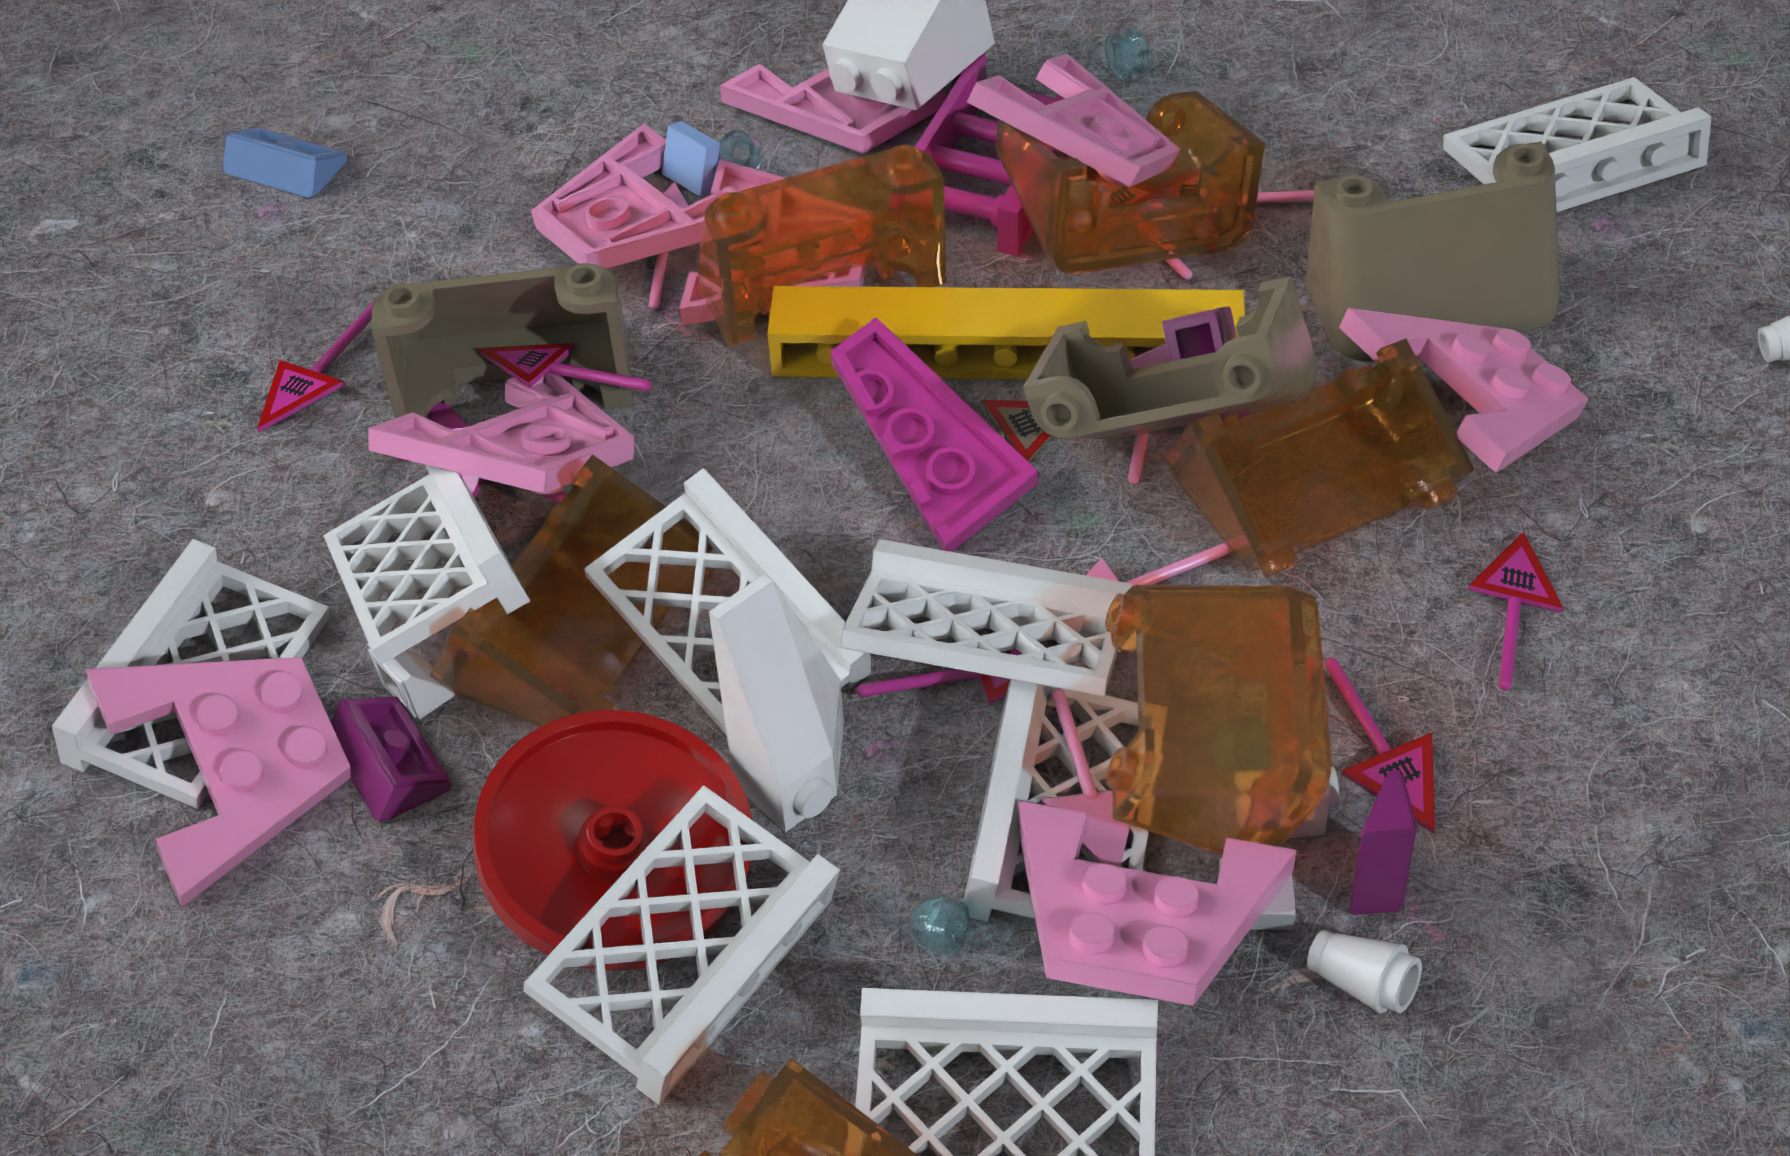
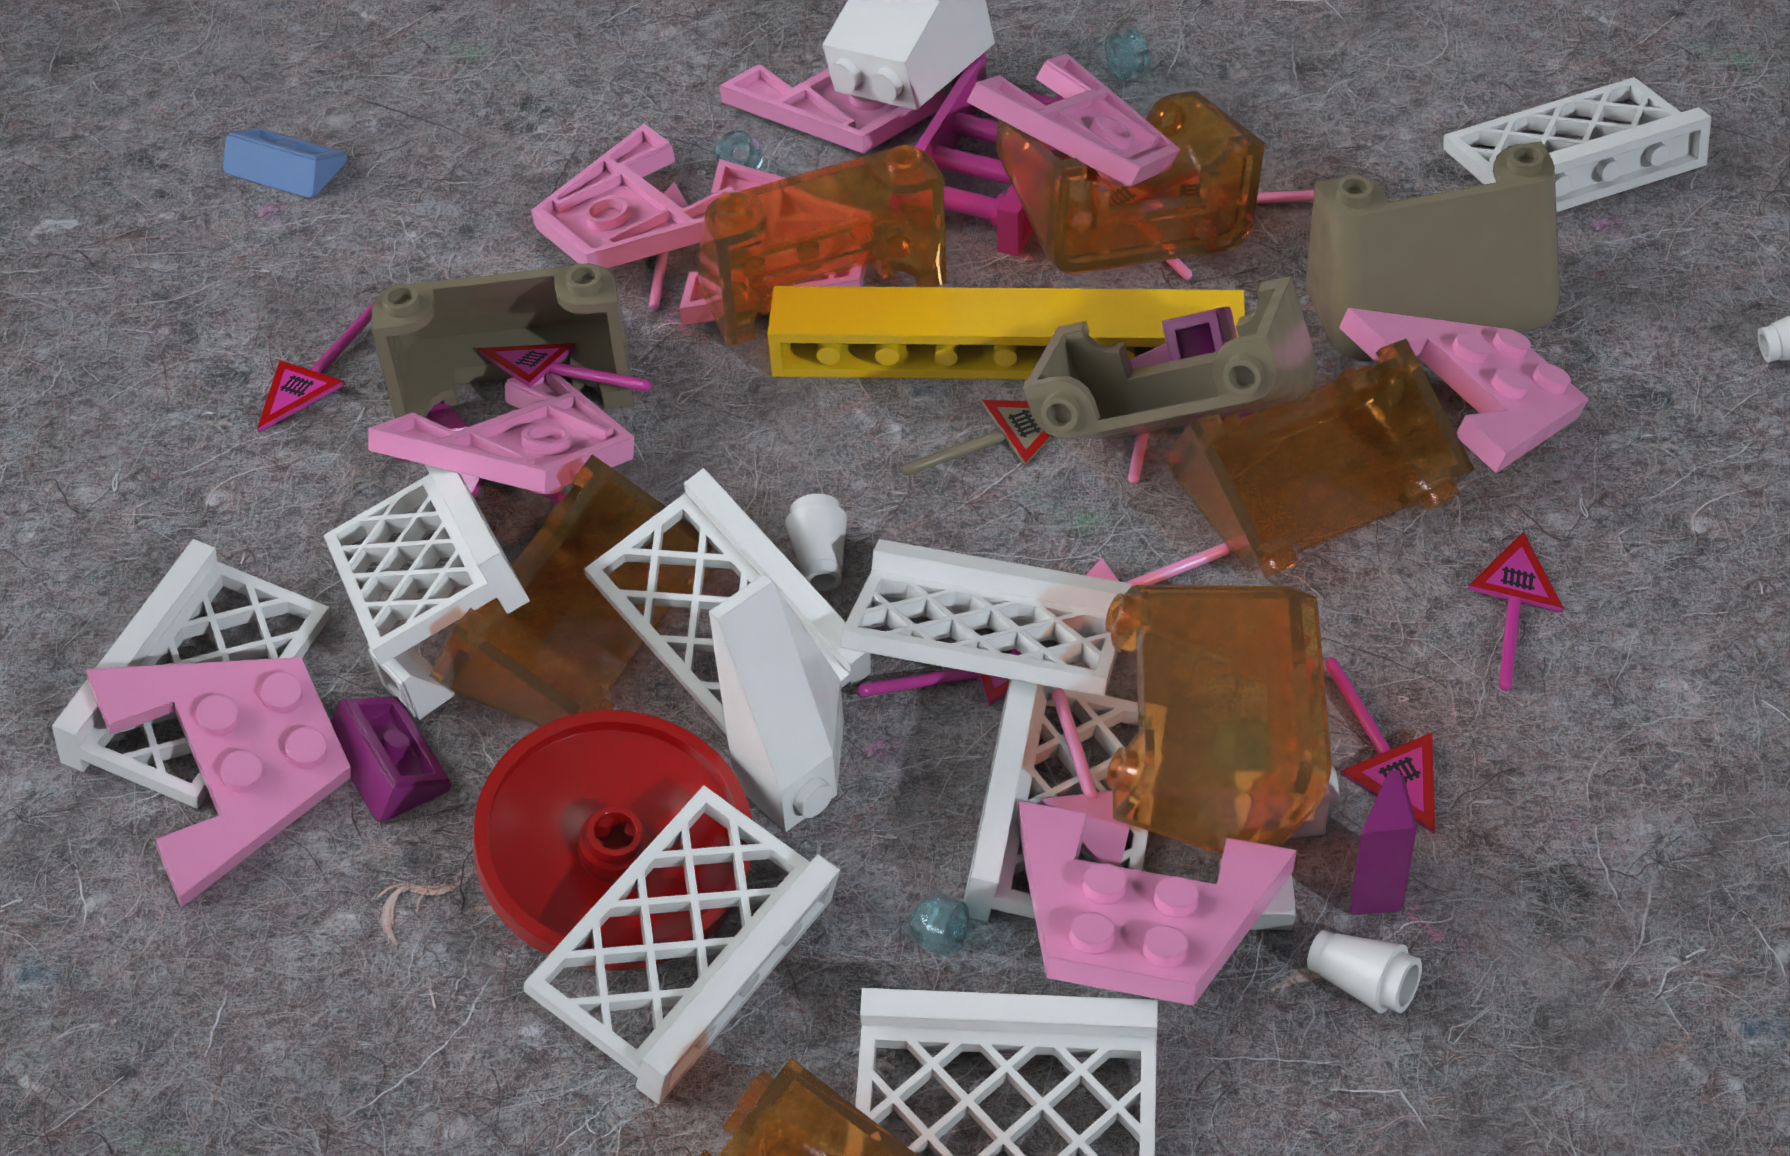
light blue tile [662,121,720,197] -> none
dark pink wing [830,317,1038,552] -> none
none -> white cone [785,494,847,591]

